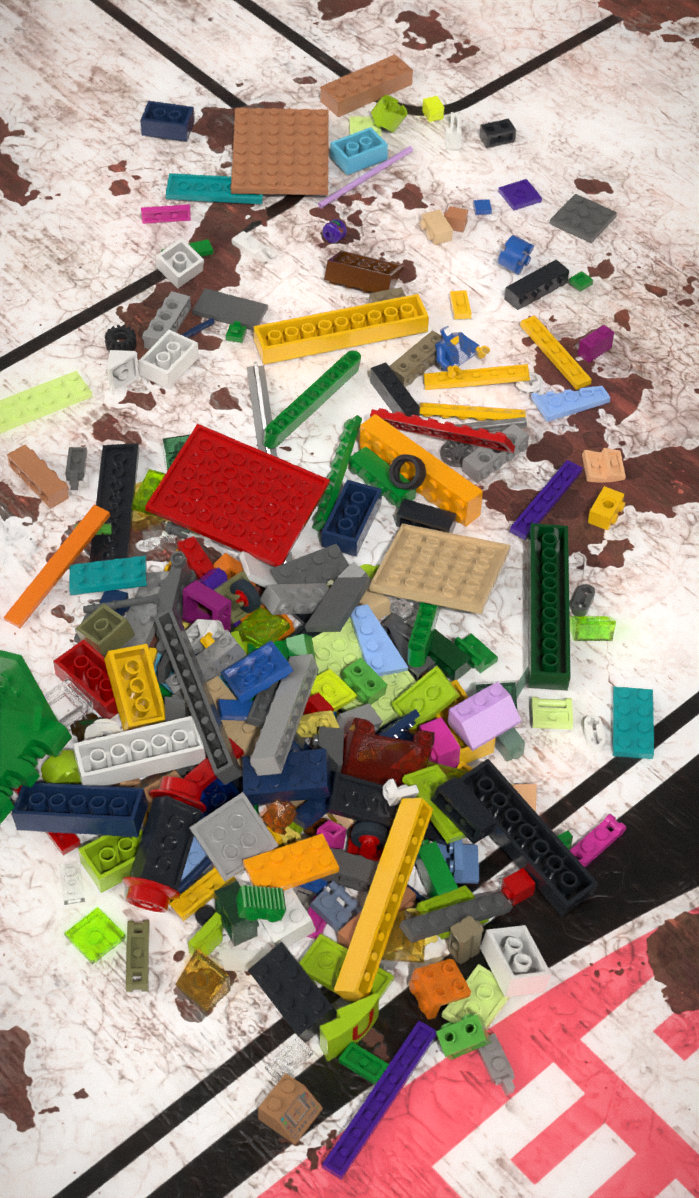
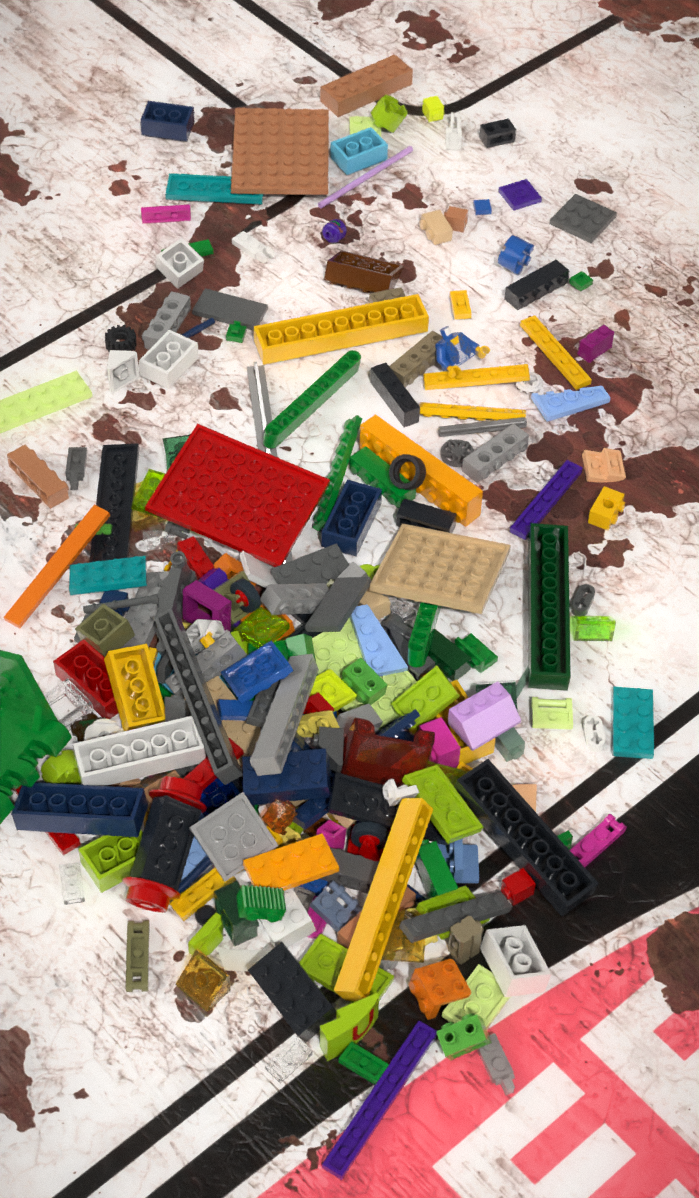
clear neon green tile [64,907,126,965] -> none
medium nougat slope [258,1073,323,1145] -> none
red plate [370,408,515,454] -> none
black brick [431,777,497,844] -> none

